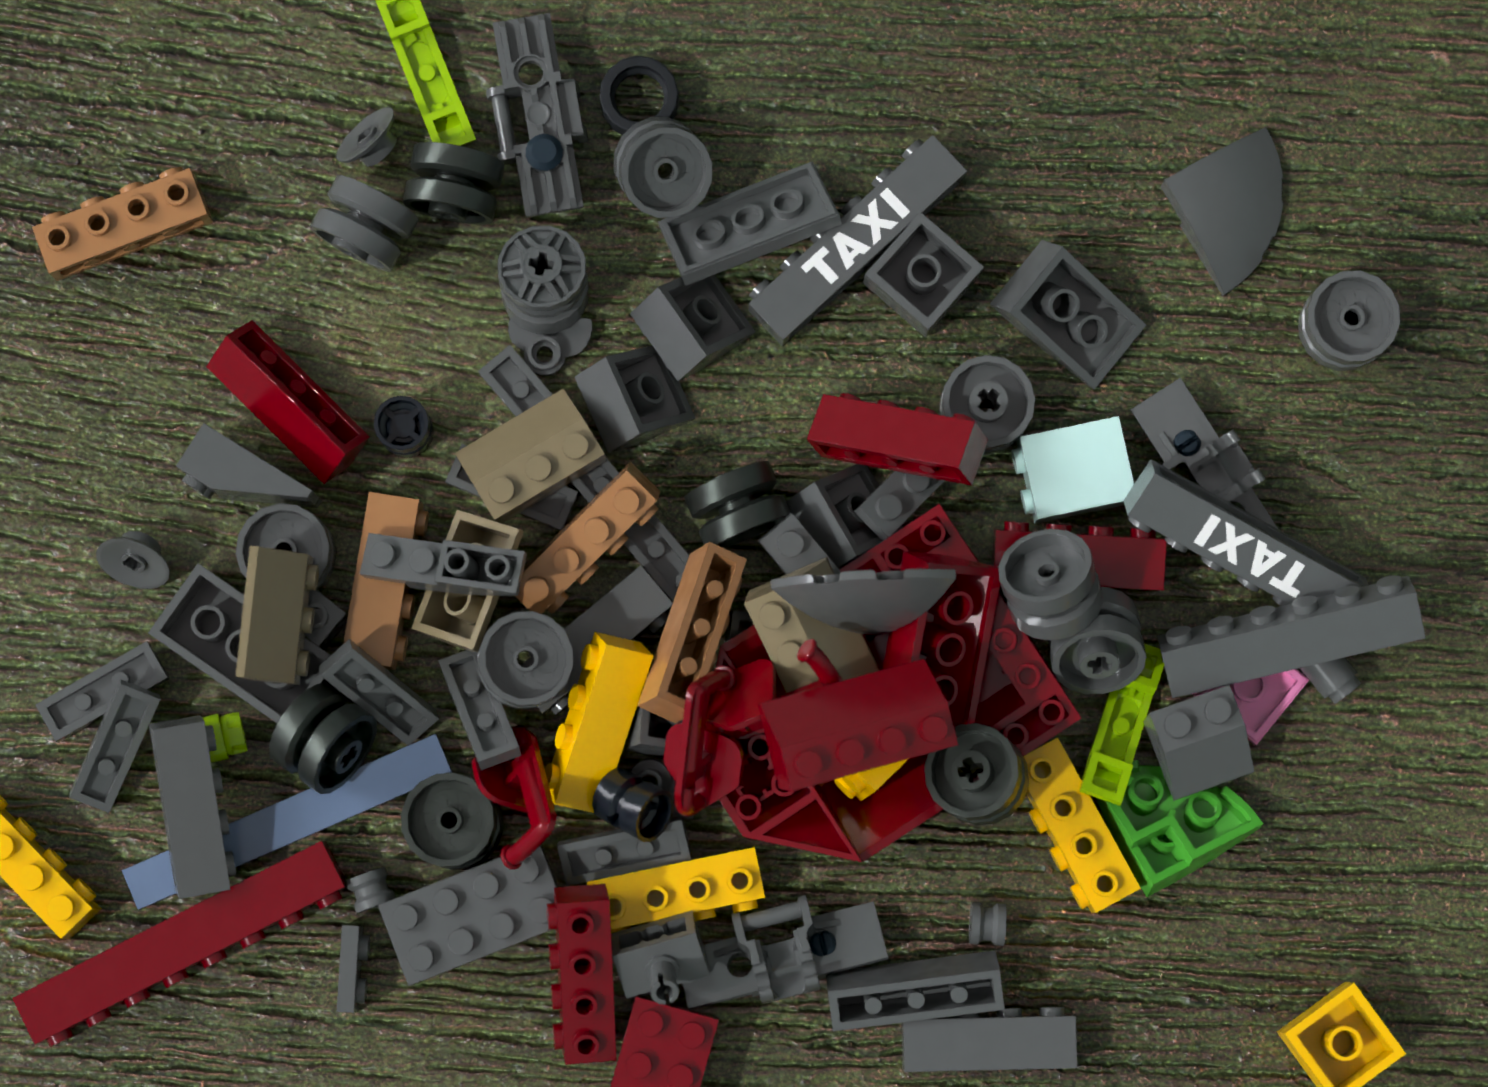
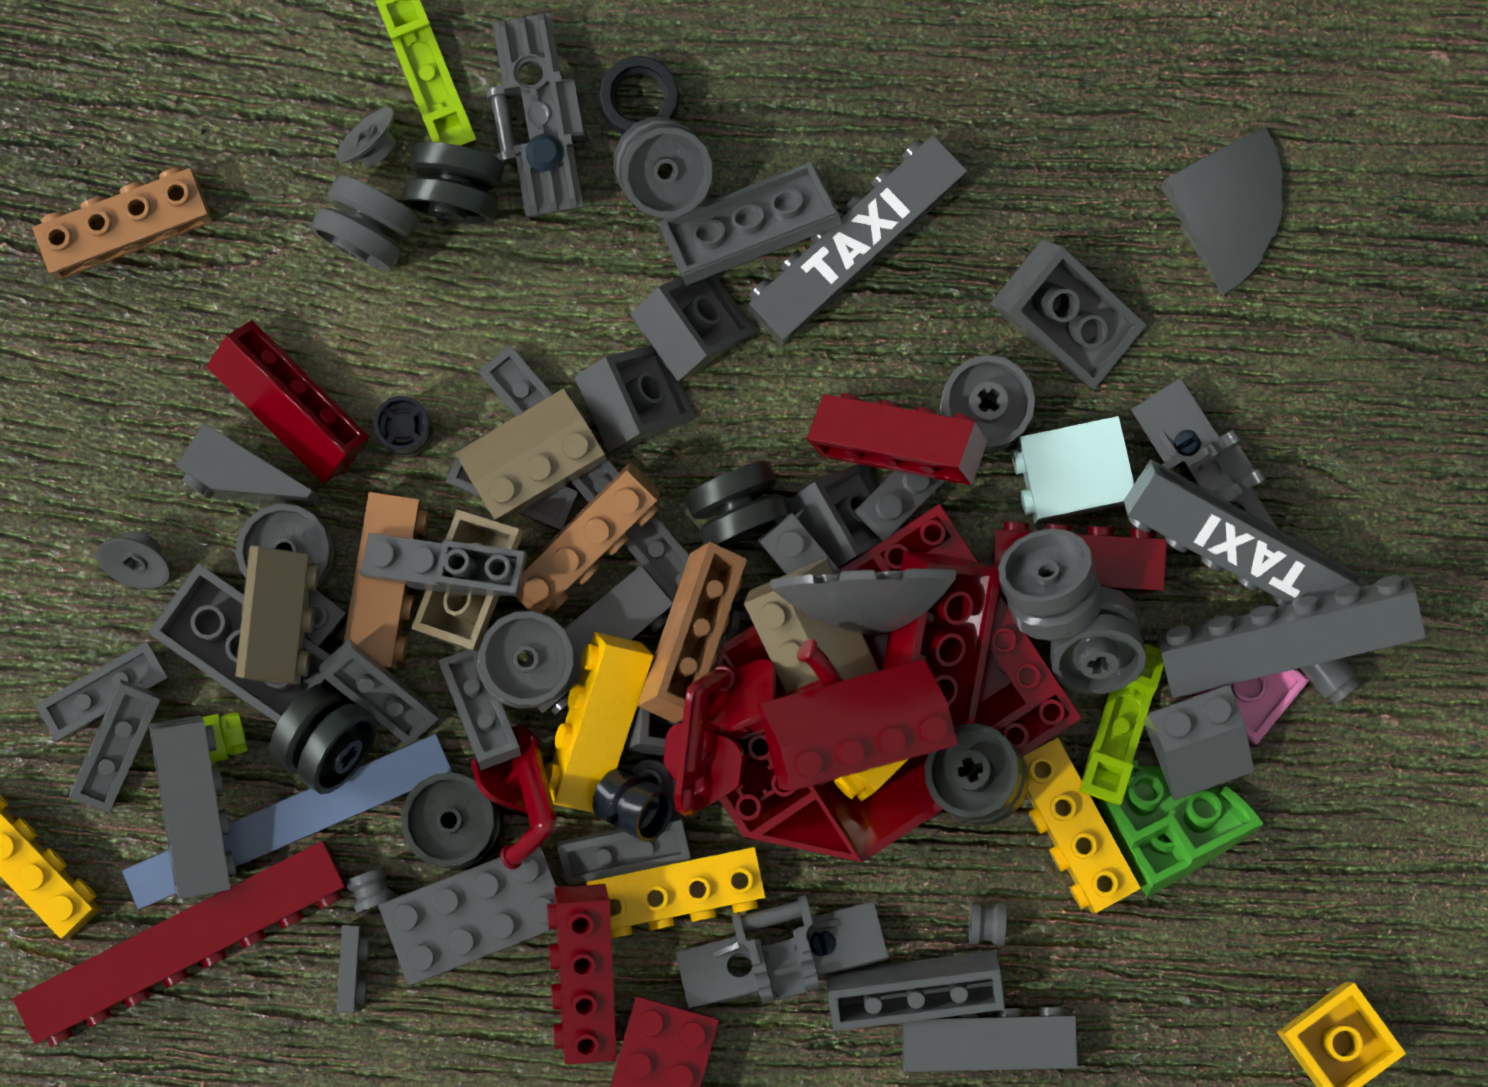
dark grey wheel [498,226,589,334] -> none
dark grey plate [508,318,592,376] -> none
dark grey brick [611,911,709,1005] -> none
dark grey brick [863,212,984,338] -> none
dark grey wheel [1298,270,1400,371] -> none

